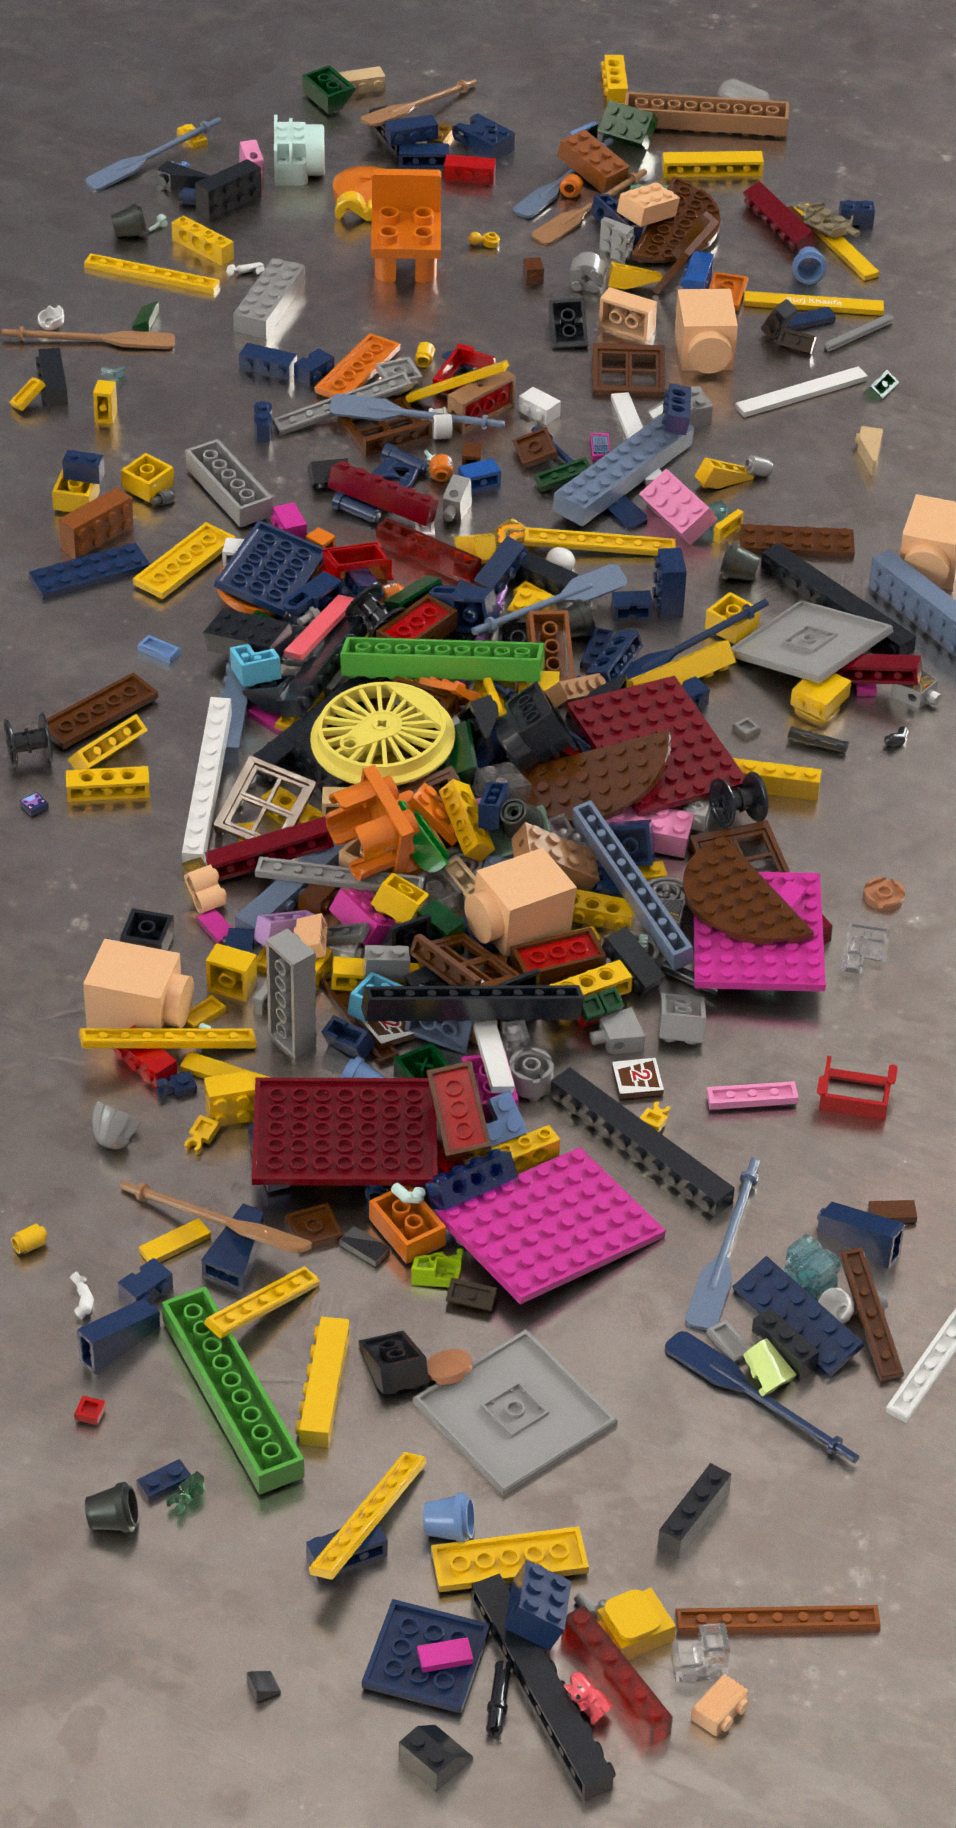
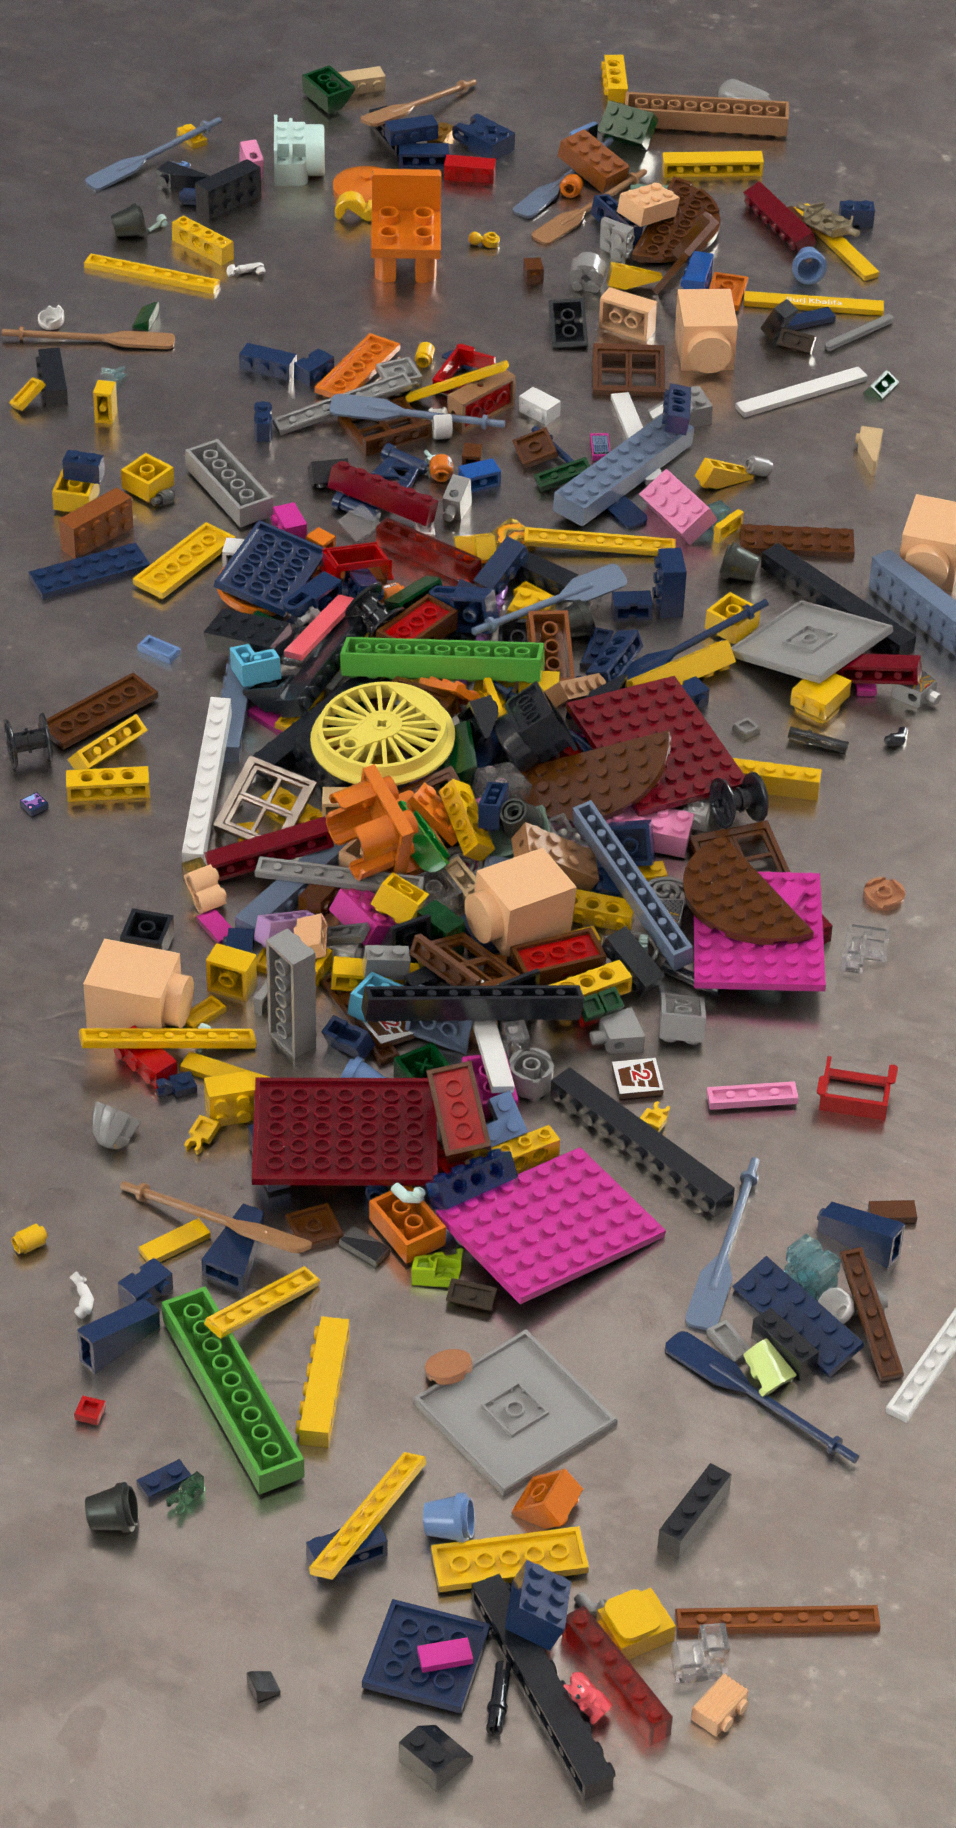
light grey brick [233,258,305,339] -> none
black slope [358,1330,429,1394] -> none
white hair [546,547,575,570] -> none
none -> clear piece [337,504,382,544]
none -> orange slope [511,1469,583,1529]

